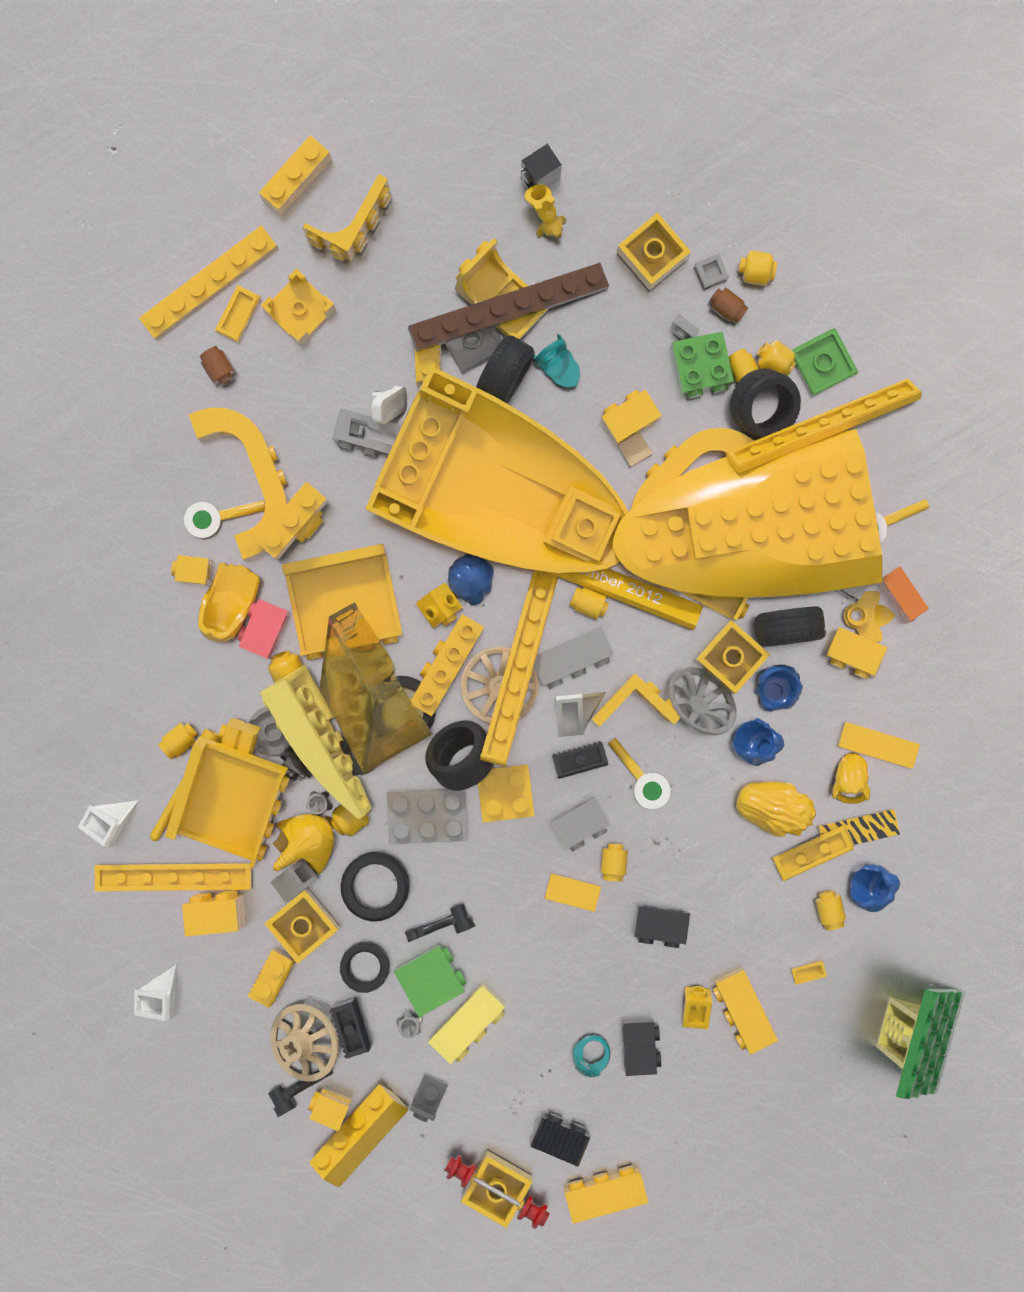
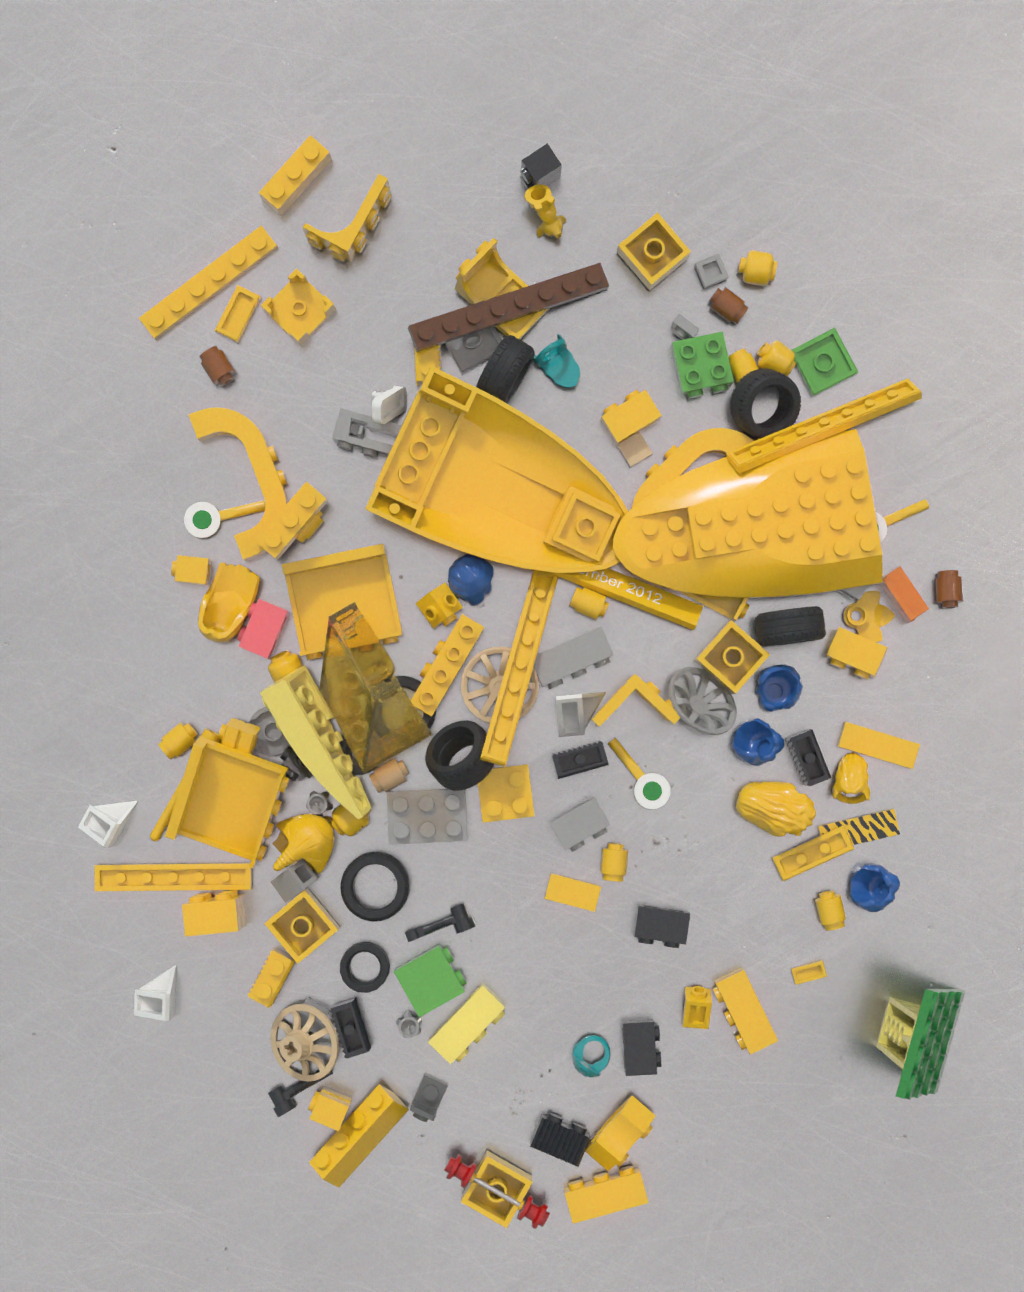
none -> tan brick [369,758,409,793]
none -> yellow brick [585,1096,656,1171]
none -> black brick [786,729,831,786]
none -> dark orange brick [936,570,963,608]

